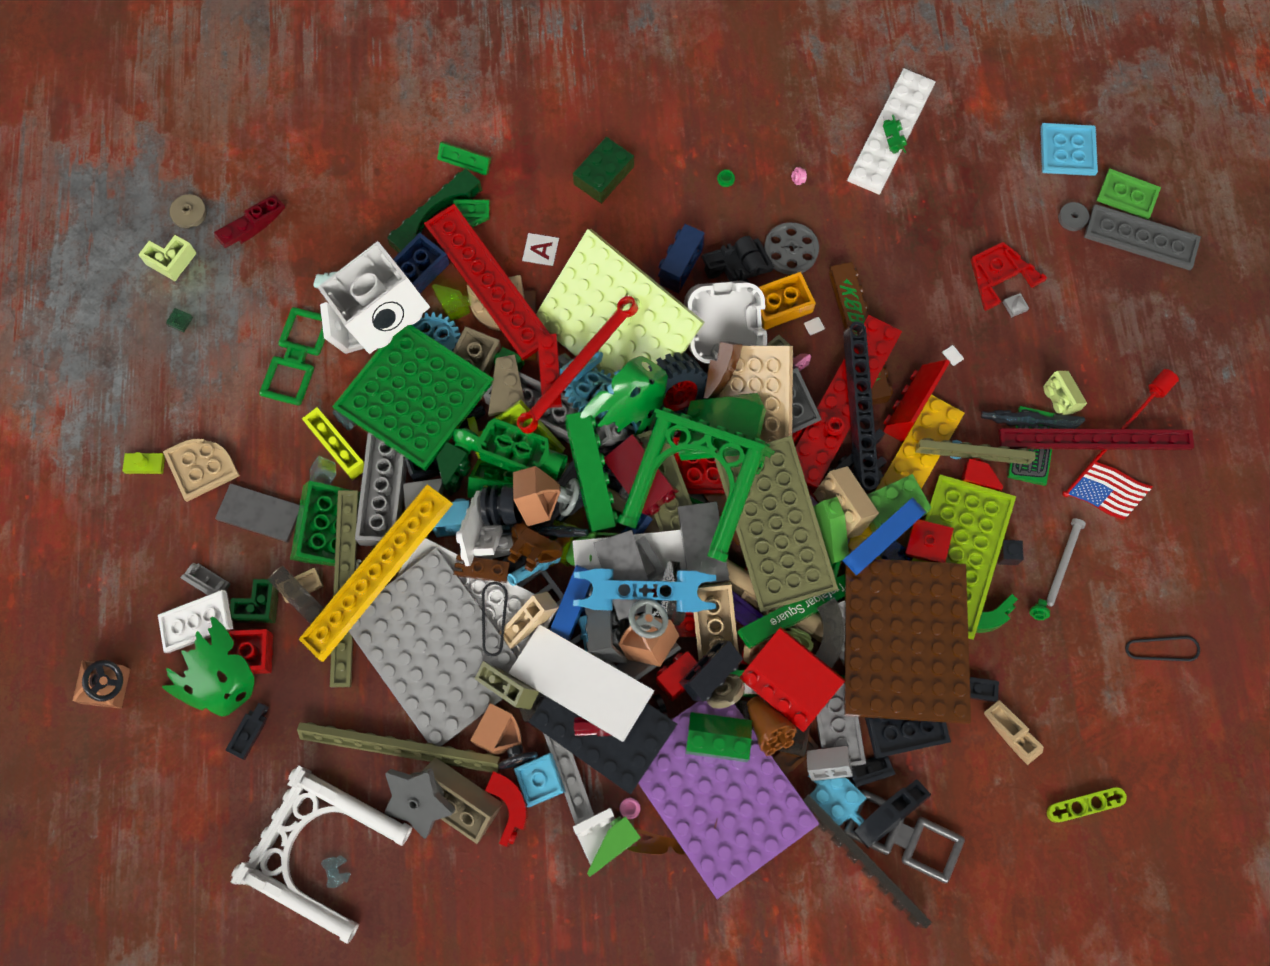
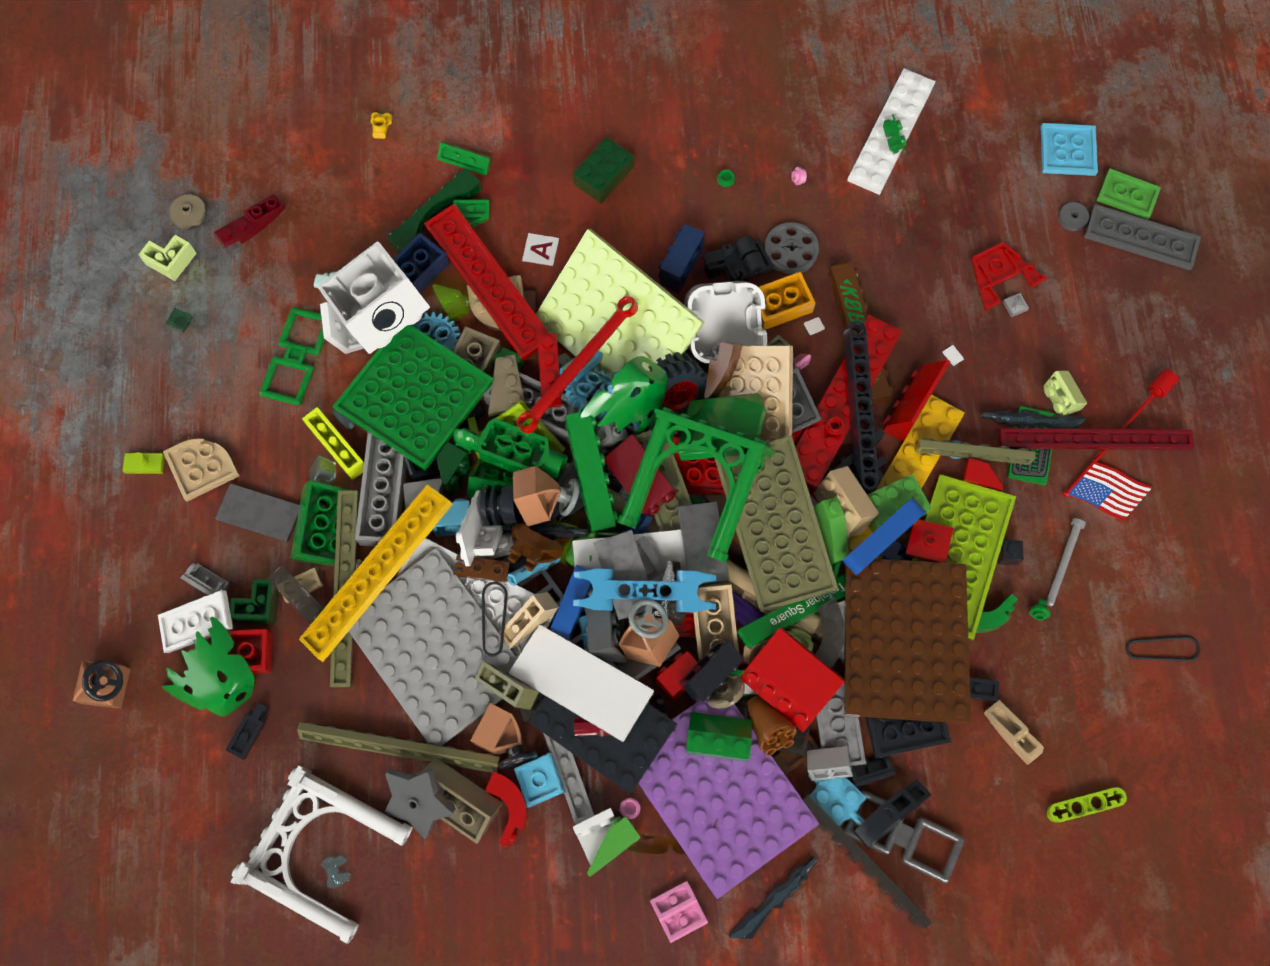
none -> yellow plate [371,112,392,139]
none -> bright pink slope [650,881,708,943]
none -> black sword [729,856,818,939]

